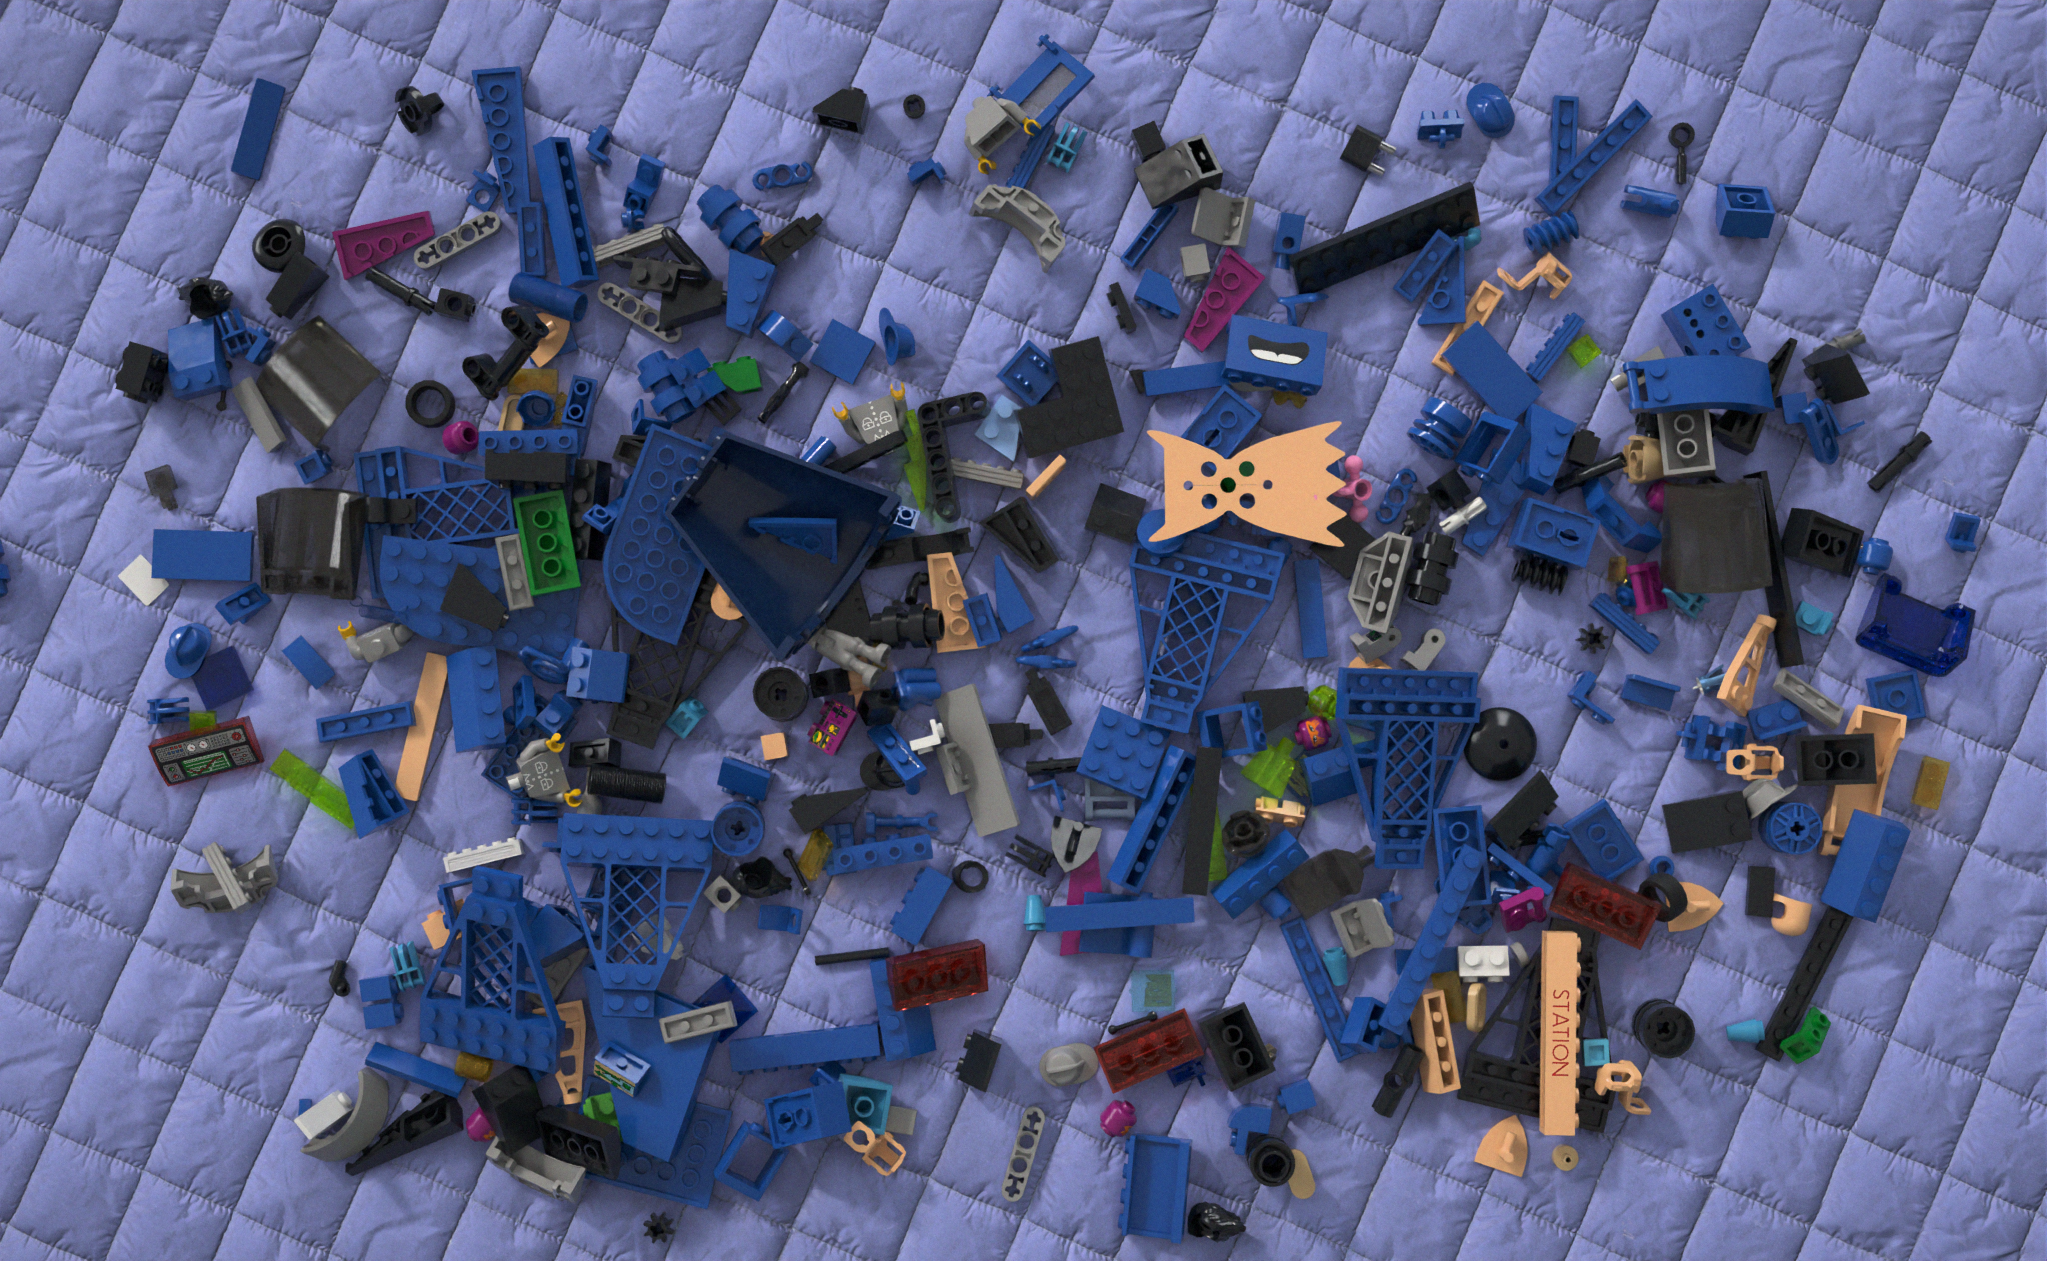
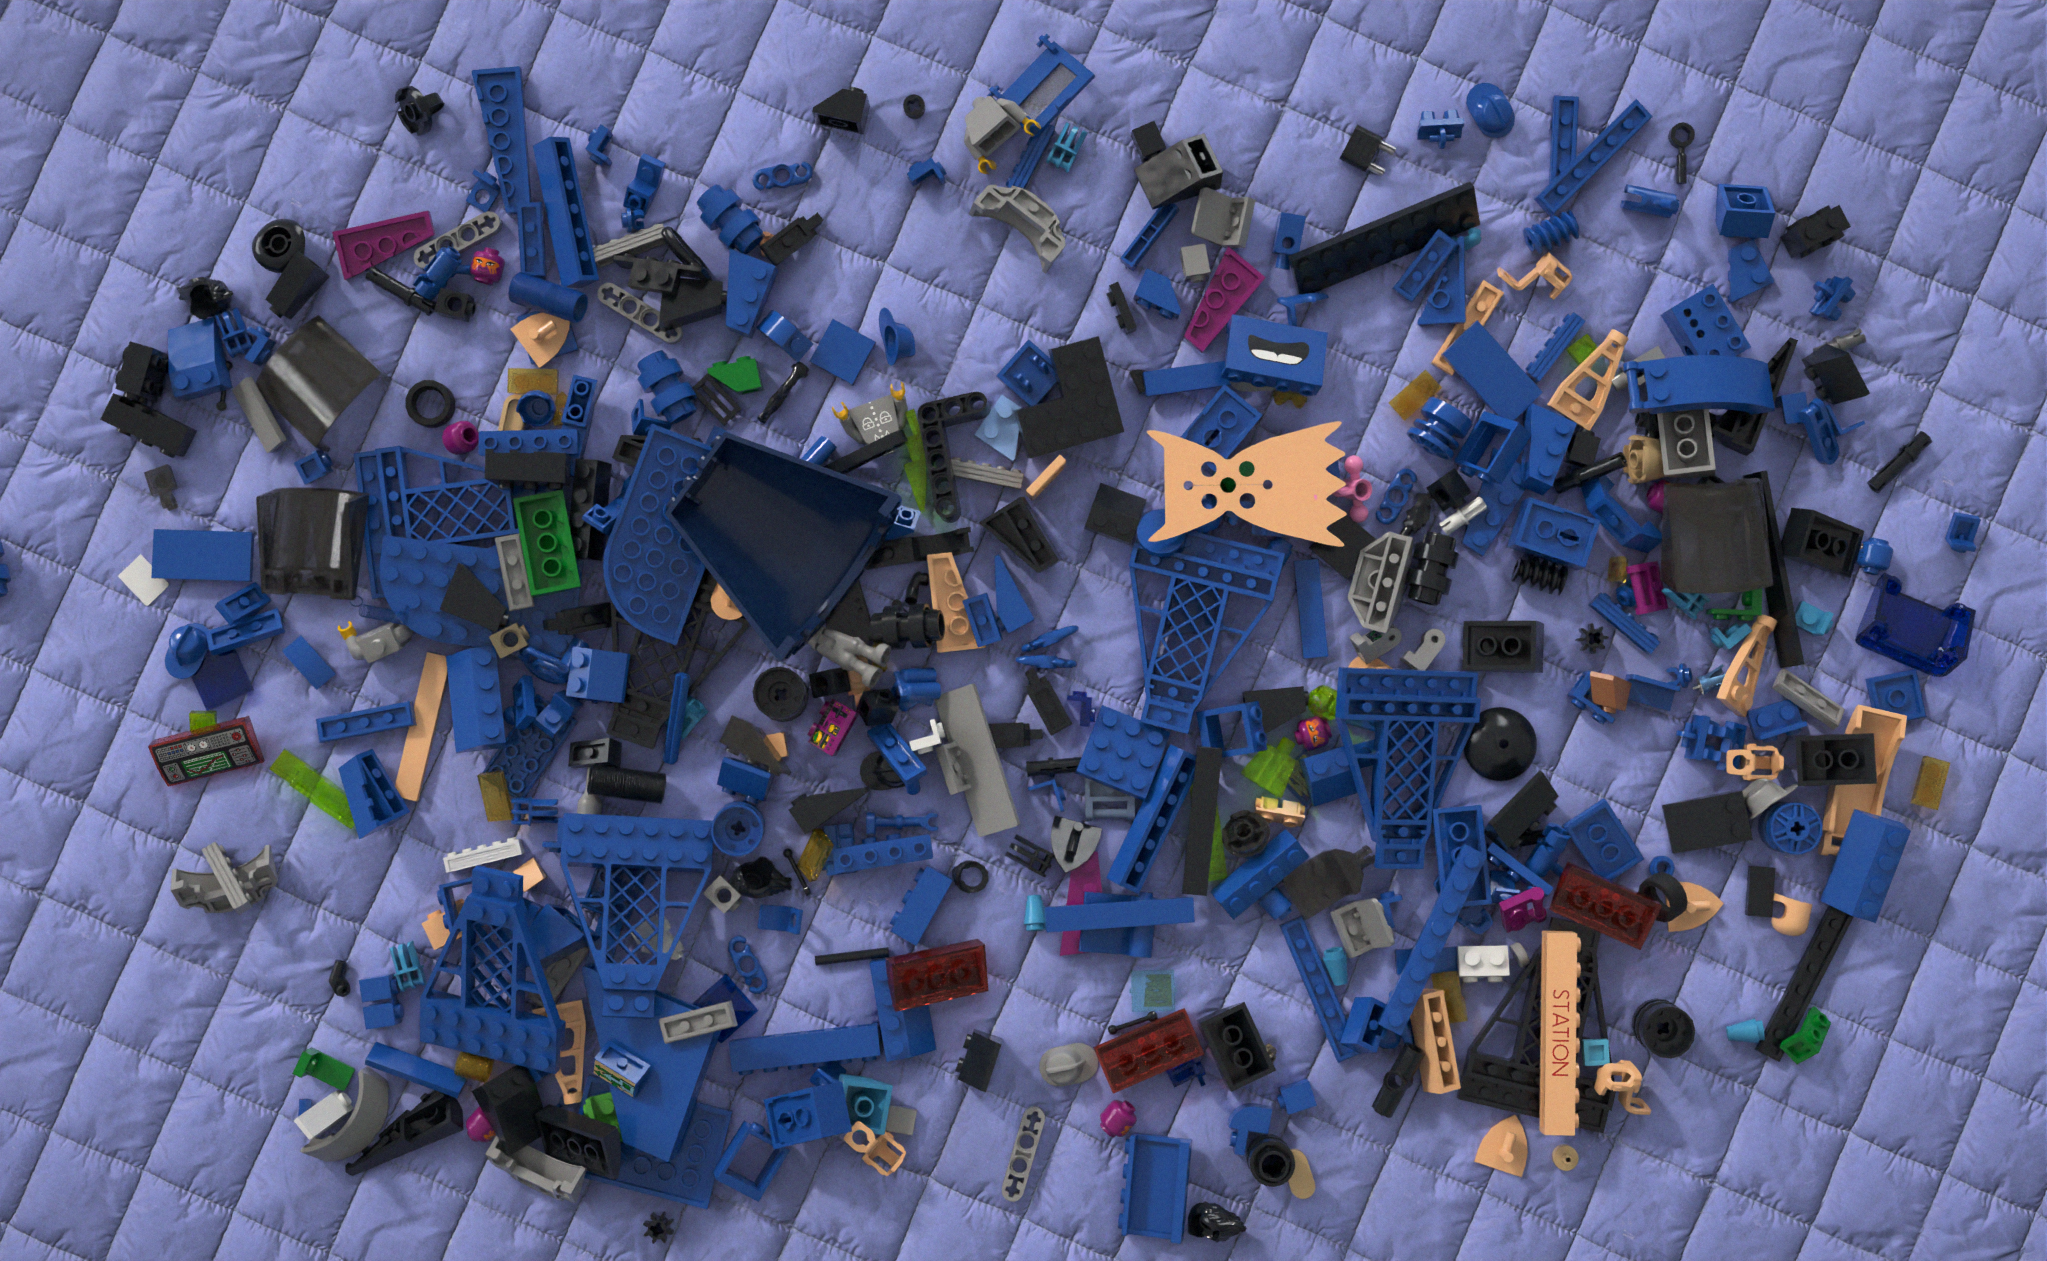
blue arm [147,697,190,724] -> none
blue slope [231,78,286,181] -> none
black plate [364,497,418,525] -> none
black piece [462,304,549,400] -> none
light grey torso [506,733,582,807] -> none
blue piece [667,347,726,408] -> none
blue wing [749,517,838,564] -> none
tan tile [1466,982,1487,1032] -> none
none -> black wedge [100,393,197,458]
none -> blue plate [206,608,285,656]
none -> green bracket [292,1047,355,1091]
none -> blue piece [413,246,471,300]
none -> magenta head [470,247,505,285]
none -> clear yellow tile [477,771,514,822]
none -> dark tan brick [489,622,530,659]
none -> light nougat slope [513,857,547,892]
none -> black hinge [543,602,612,635]
none -> blue axle [663,672,690,765]
none -> clear smoke slope [719,715,791,777]
none -> blue piece [728,936,768,994]
none -> clear blue bracket [1067,691,1096,727]
none -> clear yellow slope [1388,370,1442,421]
none -> black slope [1462,621,1544,673]
none -> light nougat plate [1547,329,1629,430]
none -> nougat slope [1590,671,1632,714]
none -> blue plate [1666,663,1692,688]
none -> green bracket [1706,585,1762,621]
none -> dark azure bracket [1709,623,1752,650]
none -> blue wing [1728,239,1774,304]
none -> black brick [1780,205,1851,258]
none -> blue hips [1809,276,1856,321]

